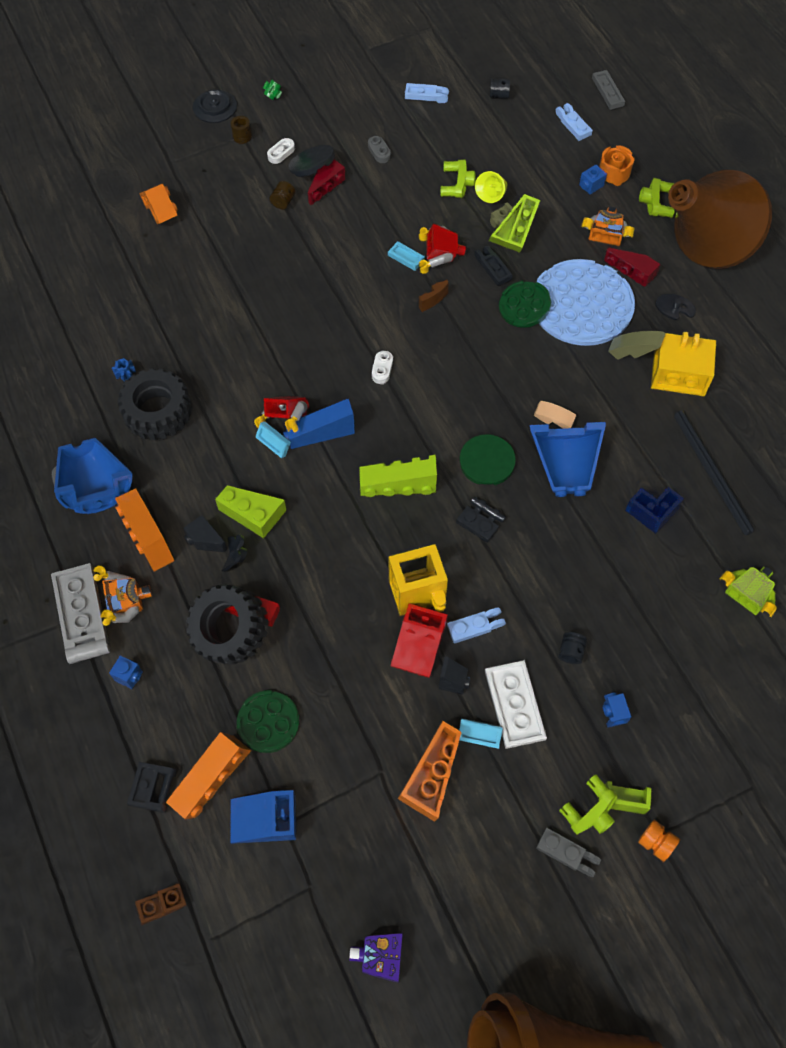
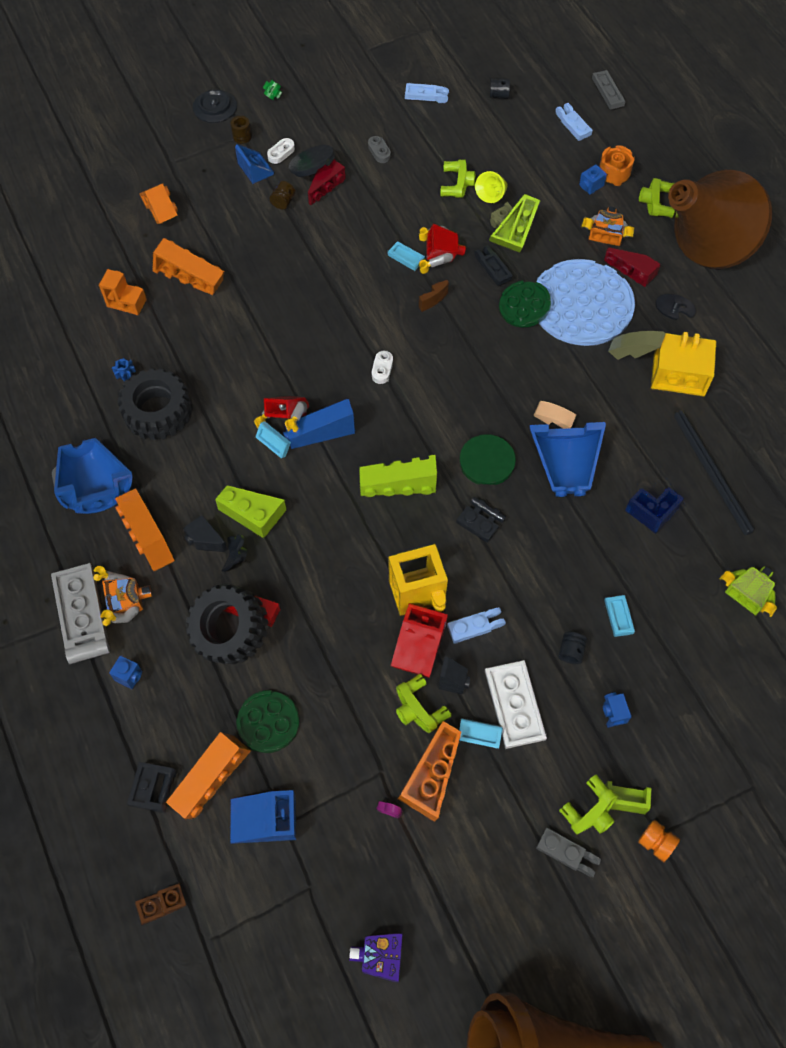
none -> orange brick [99,269,147,315]
none -> orange wedge [153,238,224,295]
none -> blue slope [235,144,274,184]
none -> magenta tile [376,801,402,819]
none -> lime connector [396,674,451,733]
none -> medium azure tile [604,595,635,637]

